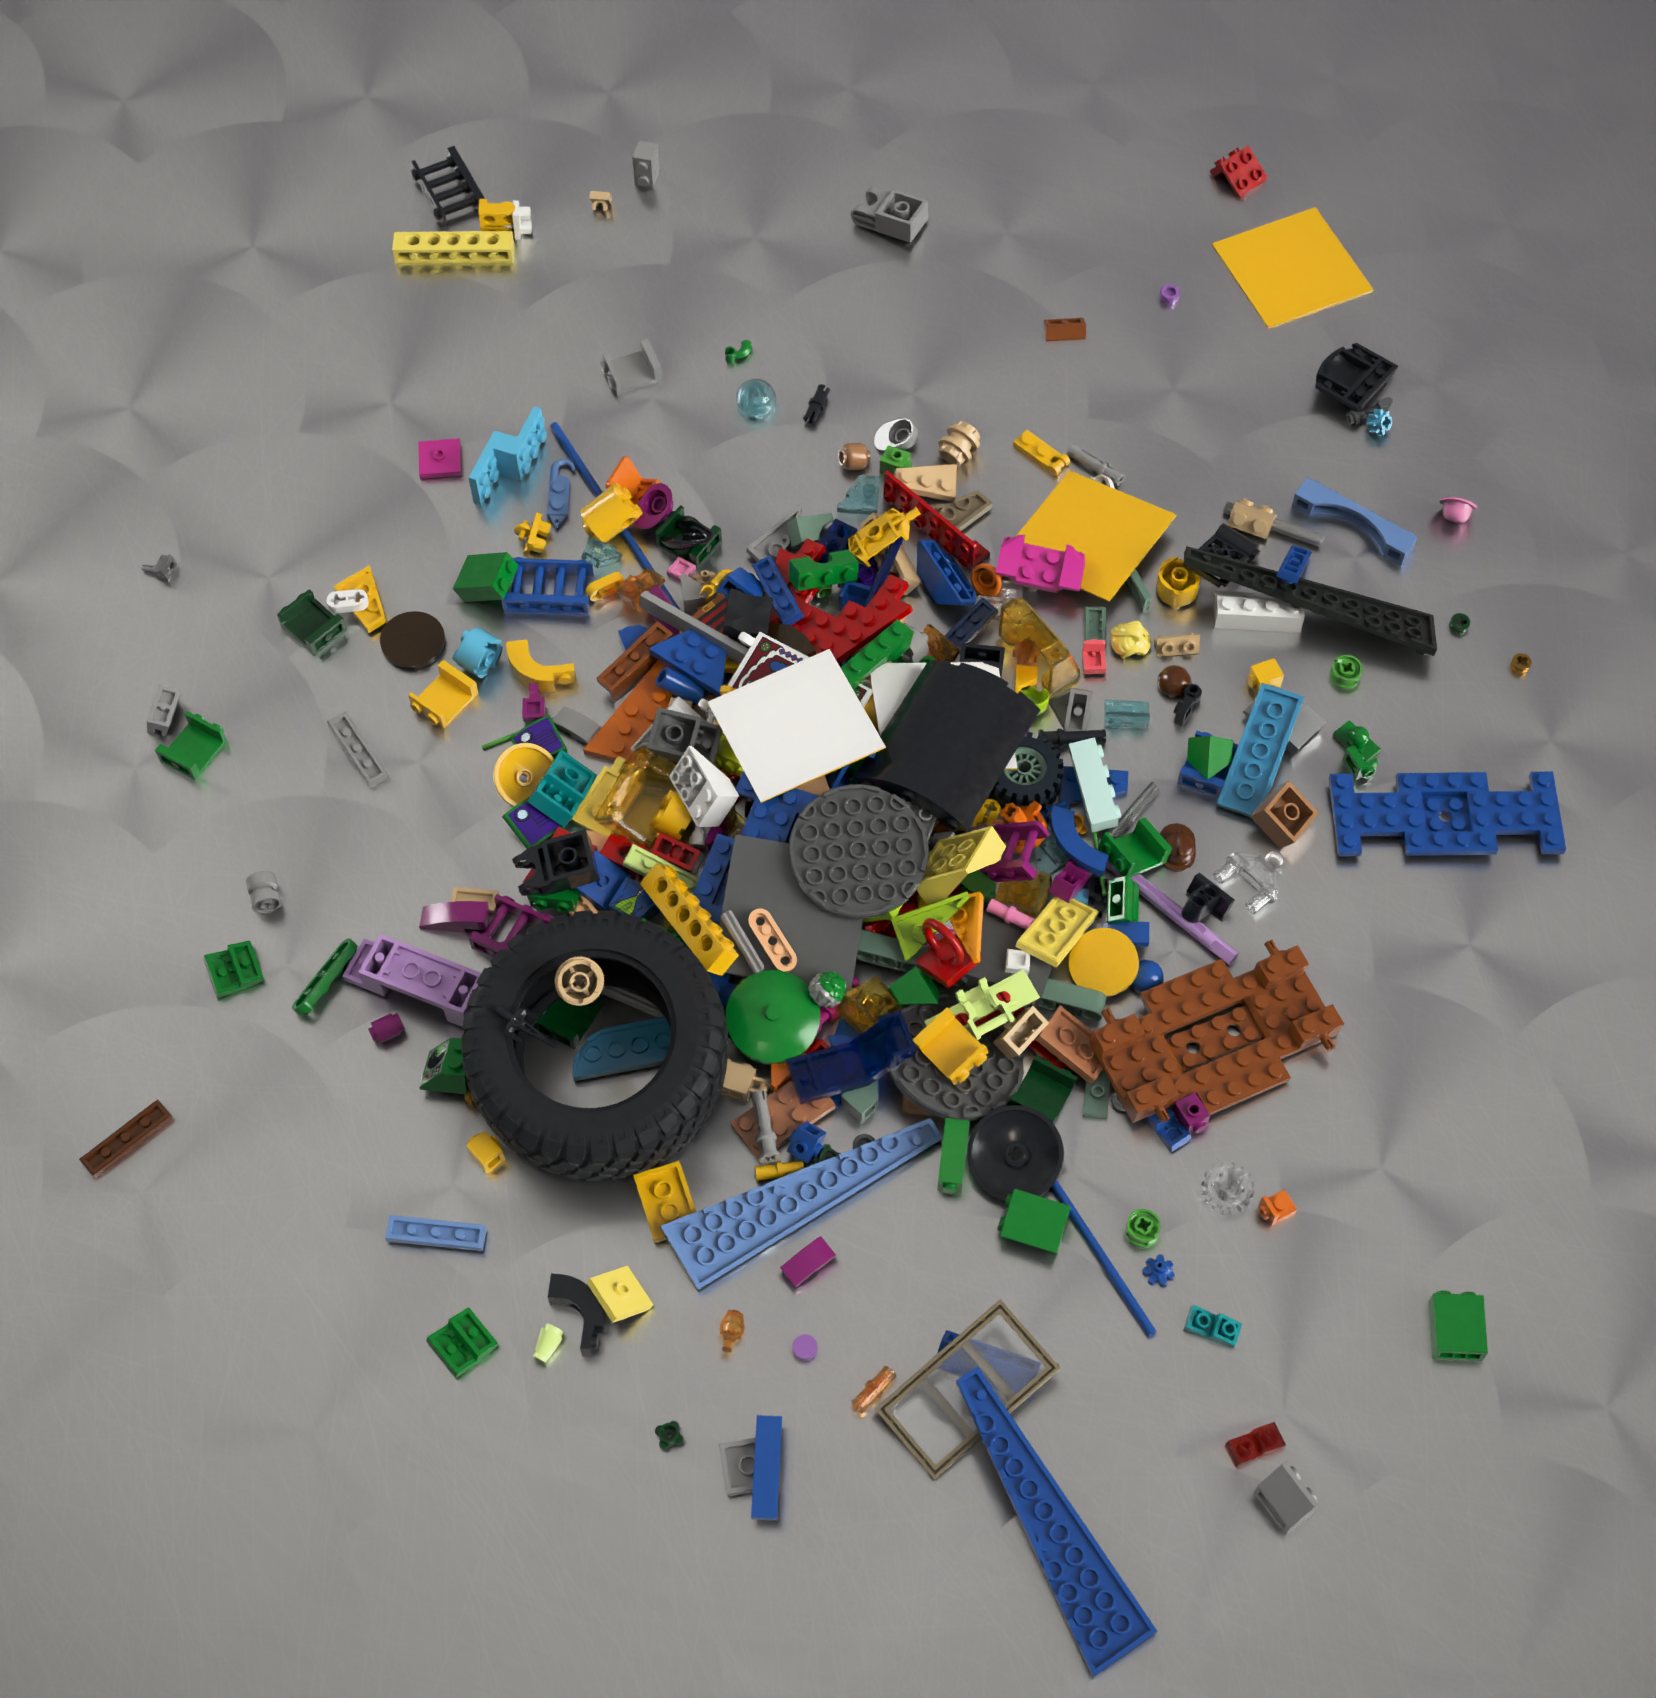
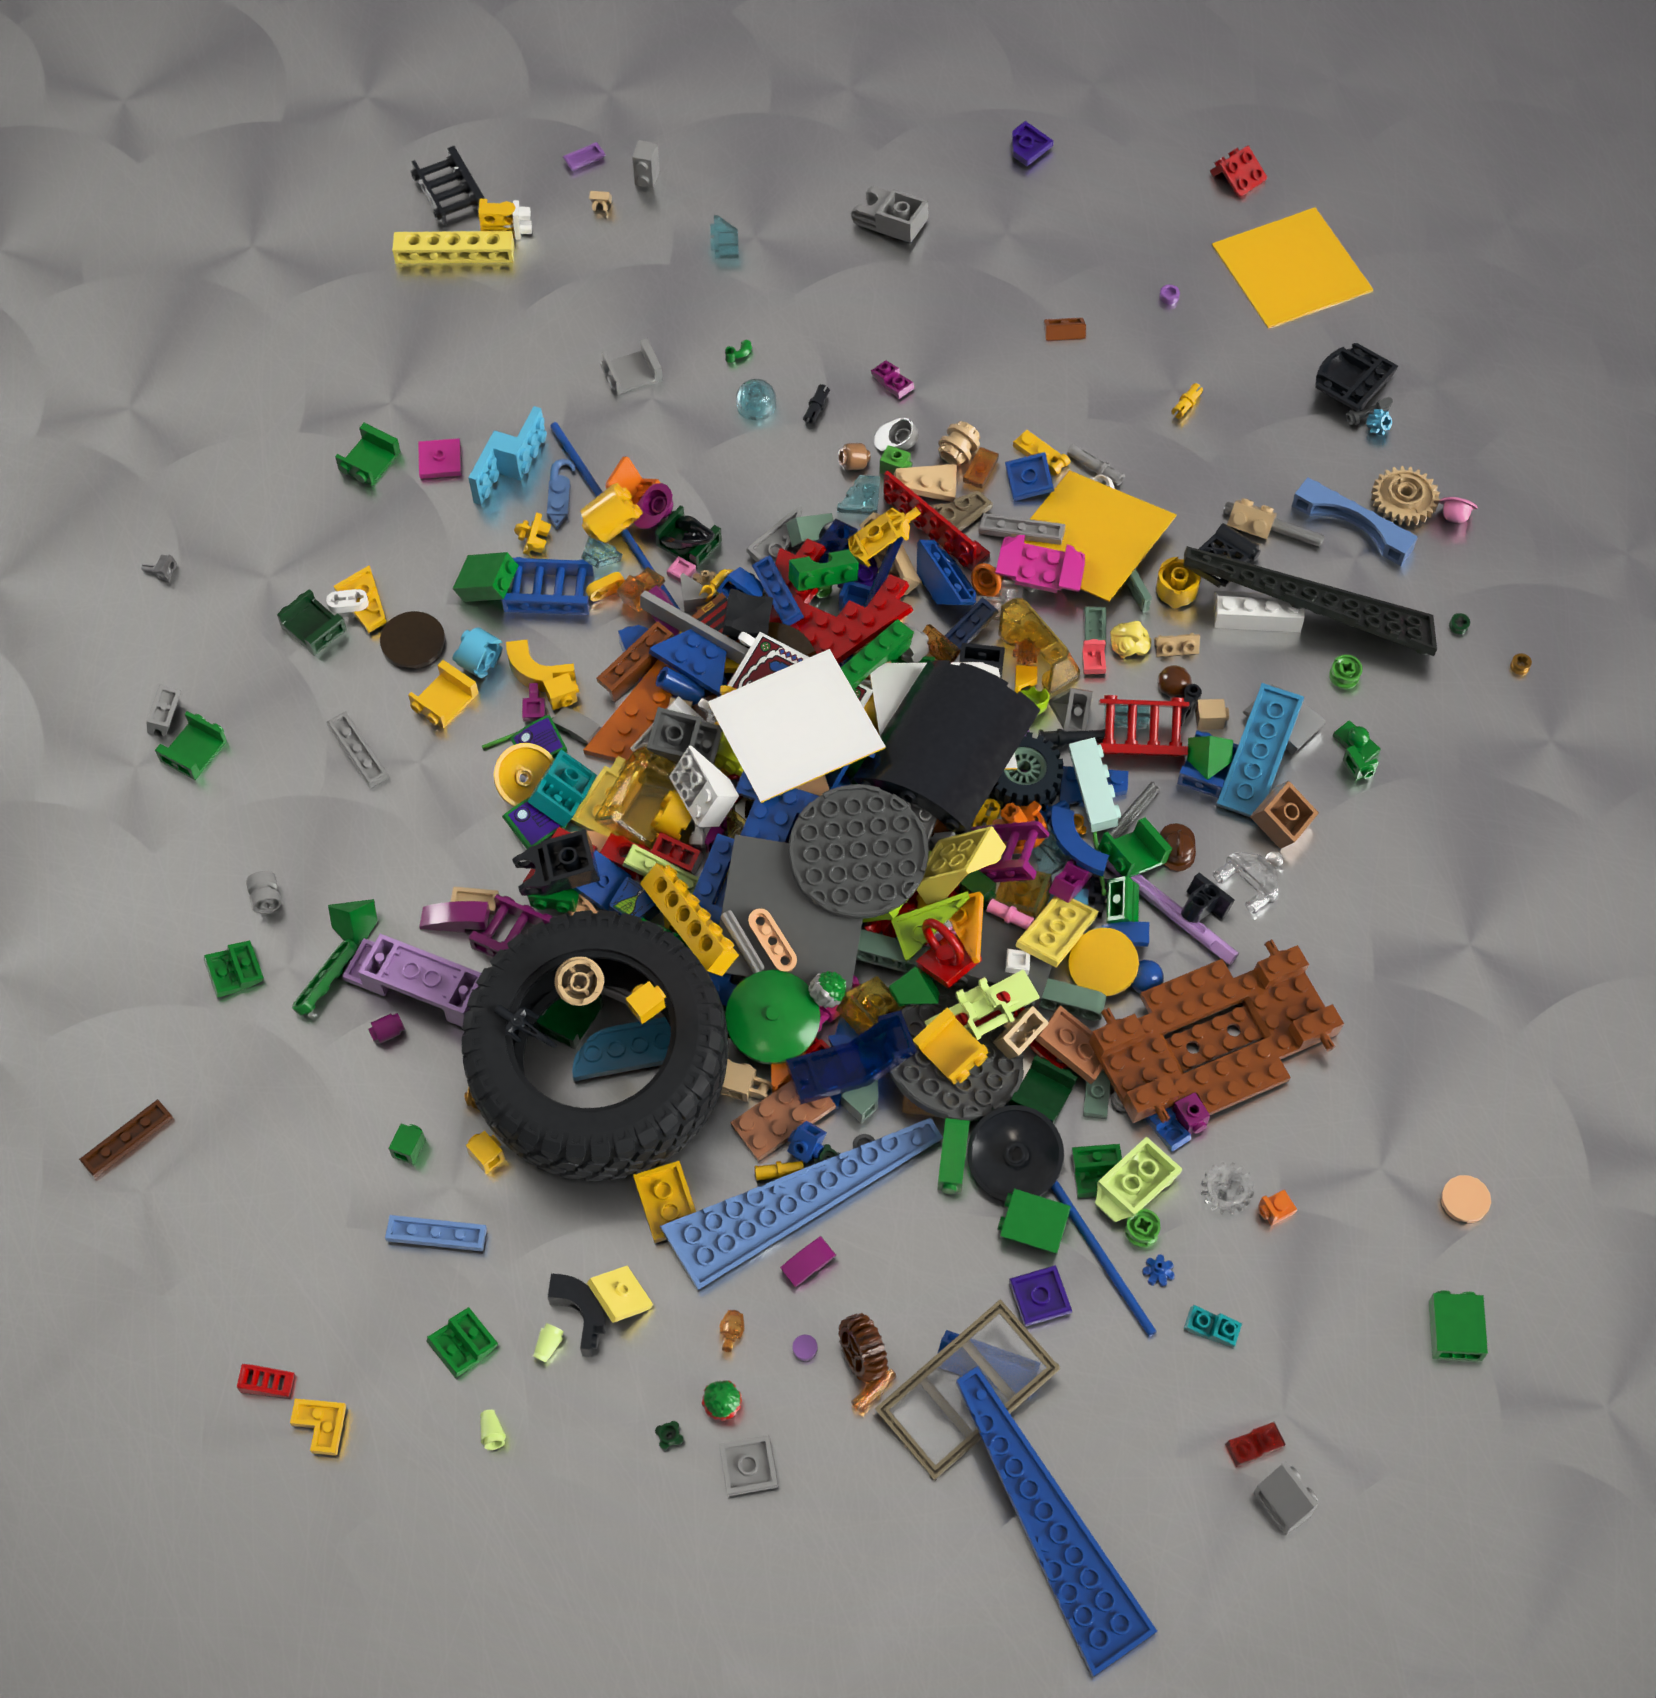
green slope [419,1038,469,1094] -> none
light grey pin [751,1090,780,1164] -> none
blue tile [751,1415,782,1520] -> none
yellow brick [1247,658,1284,694] -> none
blue plate [1277,545,1312,584] -> none
blue piece [1329,771,1566,856] -> none
none -> red slope [237,1364,295,1398]
none -> yellow plate [290,1398,346,1456]
none -> green slope [328,899,378,949]
none -> green panel [335,422,401,486]
none -> green brick [388,1123,426,1165]
none -> yellowish green cone [480,1410,506,1450]
none -> yellow brick [543,673,579,710]
none -> medium lavender tile [563,142,606,171]
none -> yellow brick [625,982,666,1024]
none -> green piece [702,1380,742,1421]
none -> clear light blue slope [710,215,739,259]
none -> reddish brown gear [838,1313,888,1382]
none -> magenta slope [871,360,915,399]
none -> clear orange plate [963,447,999,489]
none -> light grey tile [978,513,1066,545]
none -> blue tile [1005,452,1054,501]
none -> dark purple plate [1009,1265,1072,1327]
none -> dark purple plate [1012,121,1054,166]
none -> green slope [1072,1144,1122,1199]
none -> yellowish green slope [1095,1137,1182,1222]
none -> red fence [1097,695,1189,757]
none -> yellow pin [1171,383,1203,419]
none -> tan brick [1195,699,1229,730]
none -> tan gear [1371,466,1440,526]
none -> light nougat tile [1441,1175,1491,1223]

